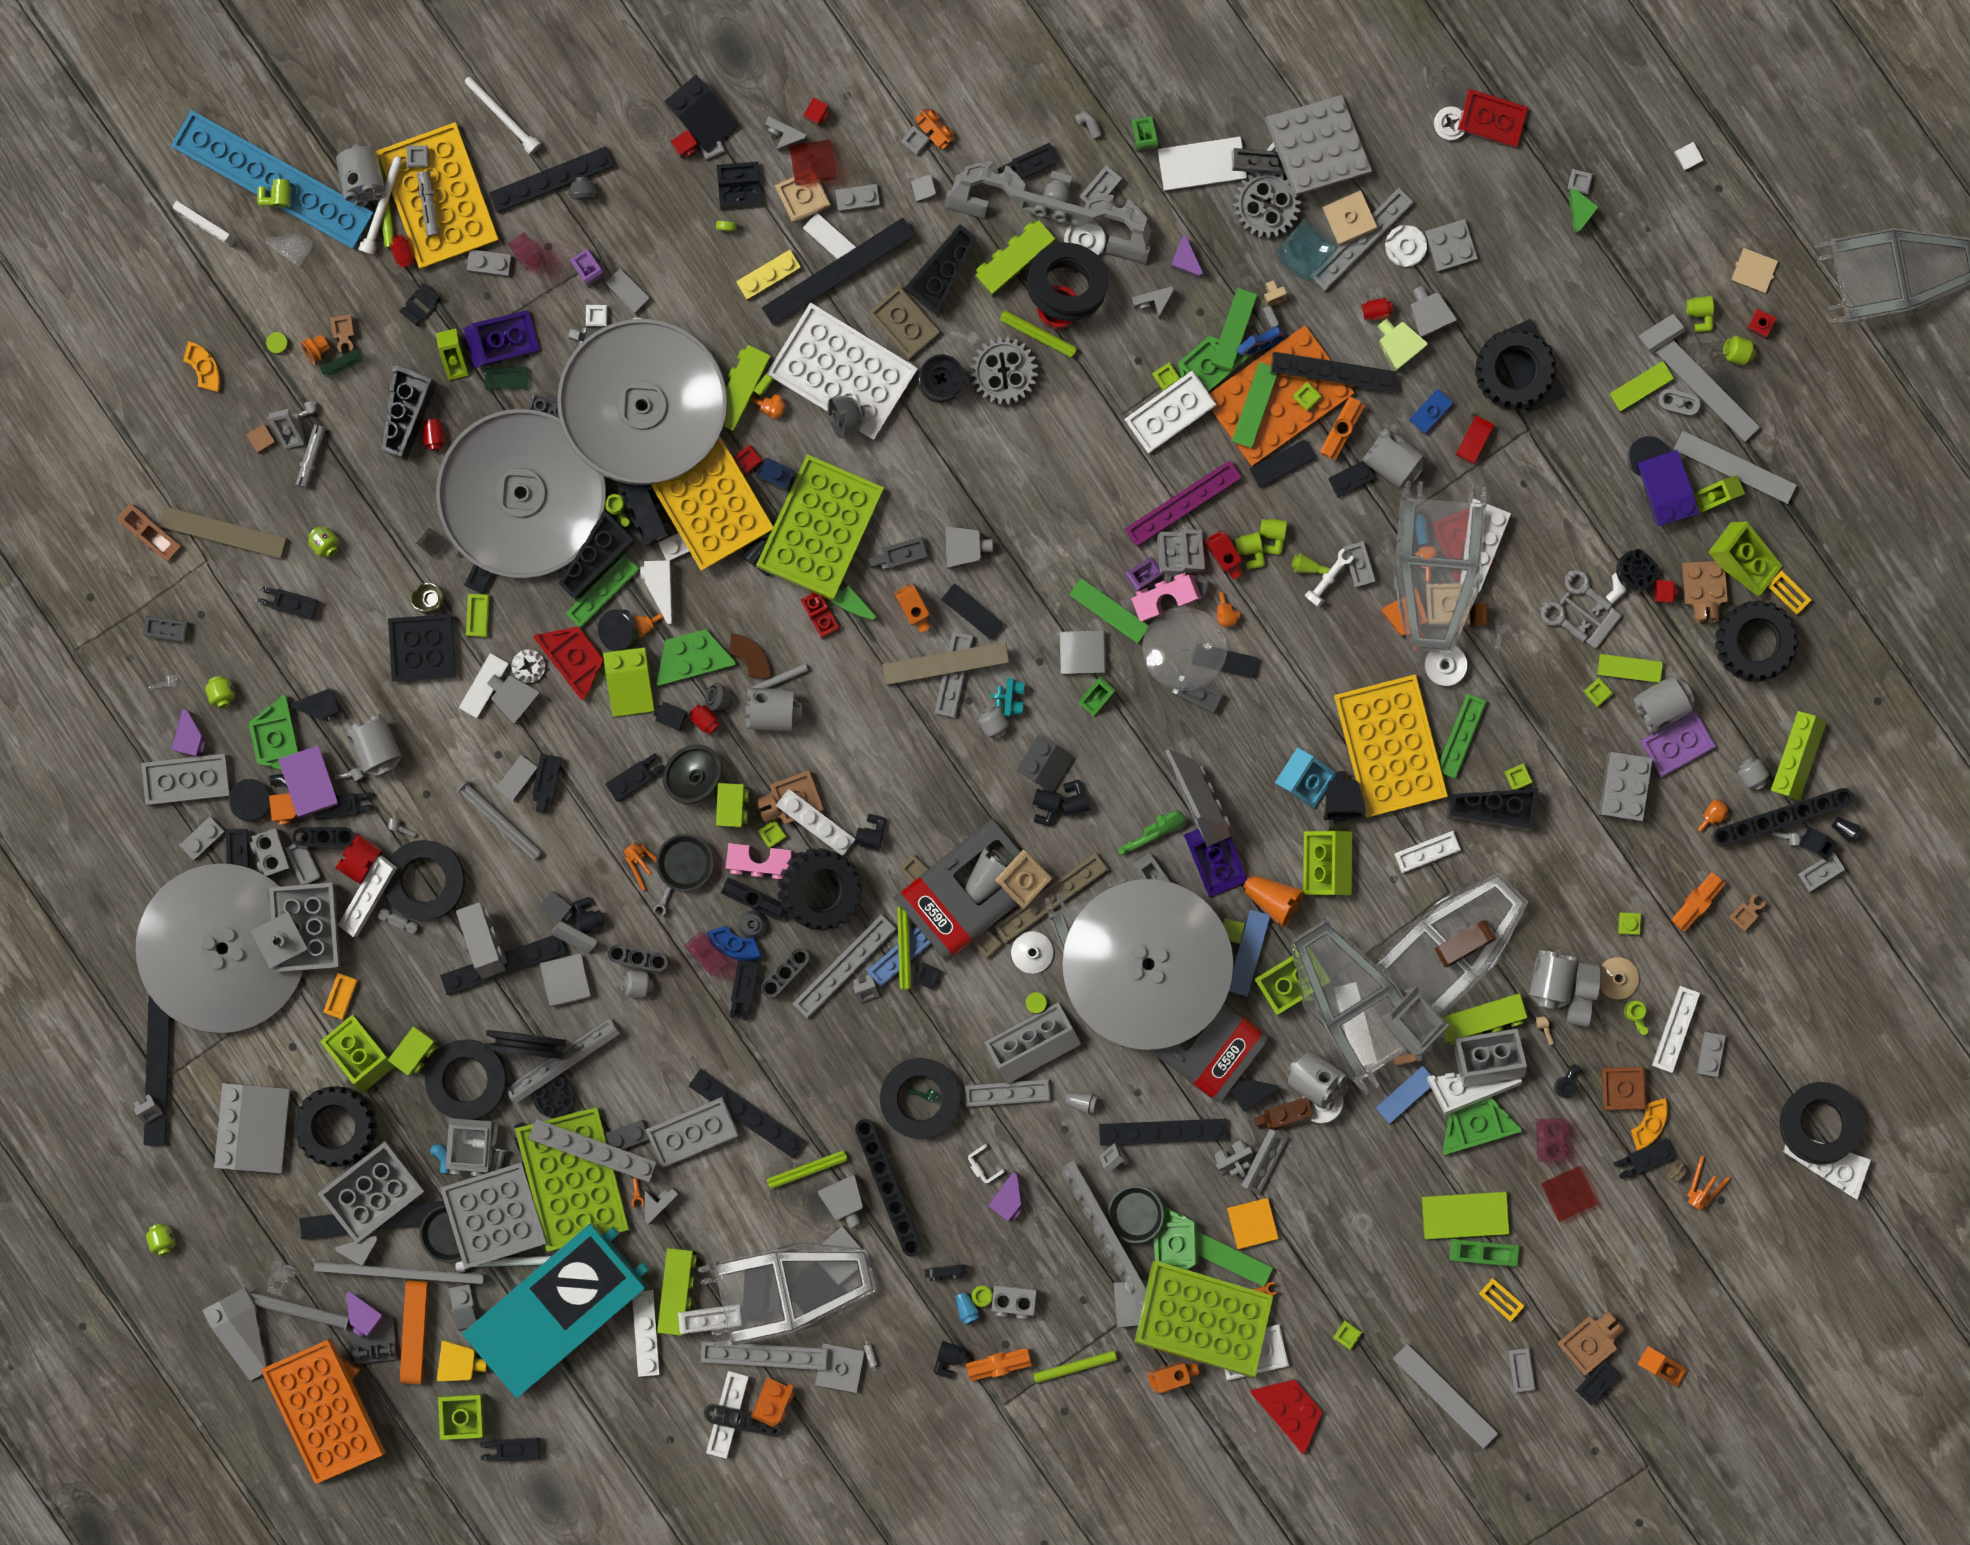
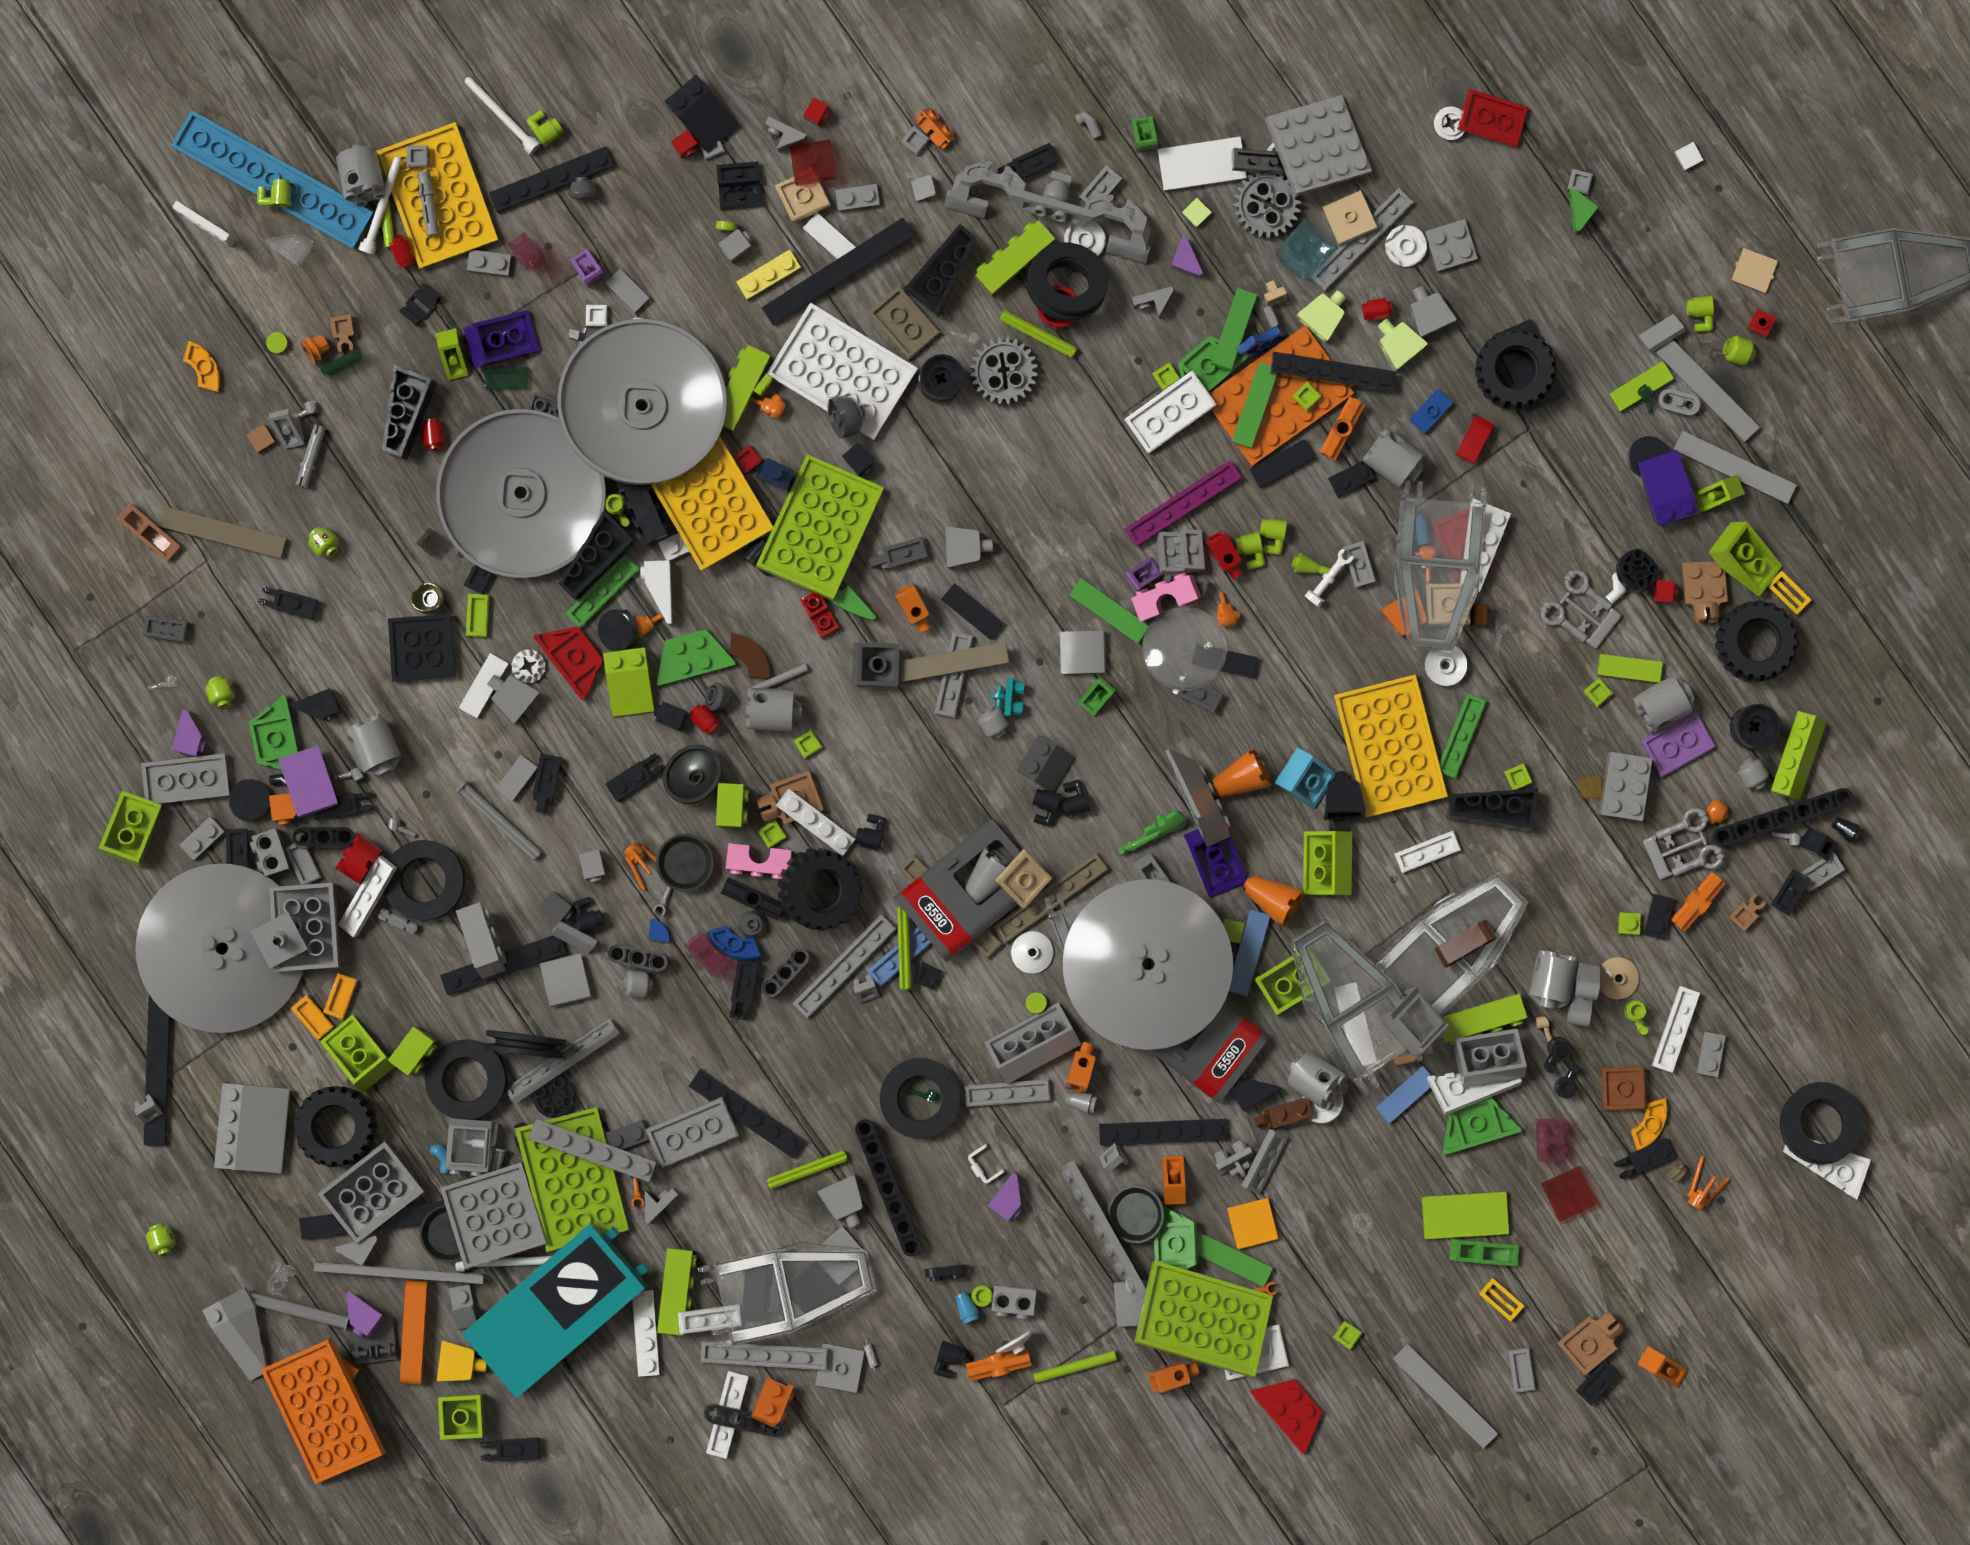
none -> lime slope [99,791,162,868]
none -> light orange tile [291,995,334,1041]
none -> lime piece [527,110,564,148]
none -> light grey brick [579,850,606,883]
none -> blue tile [648,919,670,942]
none -> light grey brick [718,229,752,263]
none -> lime tile [794,730,823,759]
none -> black brick [842,442,875,477]
none -> dark grey slope [852,643,900,686]
none -> white dish [996,1330,1033,1354]
none -> orange torso [1065,1042,1096,1093]
none -> orange slope [1162,1156,1186,1205]
none -> yellowish green tile [1182,198,1212,228]
none -> orange cone [1211,748,1272,798]
none -> yellowish green torso [1296,290,1346,343]
none -> black piece [1544,1036,1571,1073]
none -> clear yellow tile [1578,776,1602,798]
none -> clear green hand [1637,384,1654,414]
none -> light grey piece [1643,808,1725,880]
none -> black plate [1643,894,1674,940]
none -> black wheel [1729,704,1781,750]
none -> black plate [1771,869,1811,916]

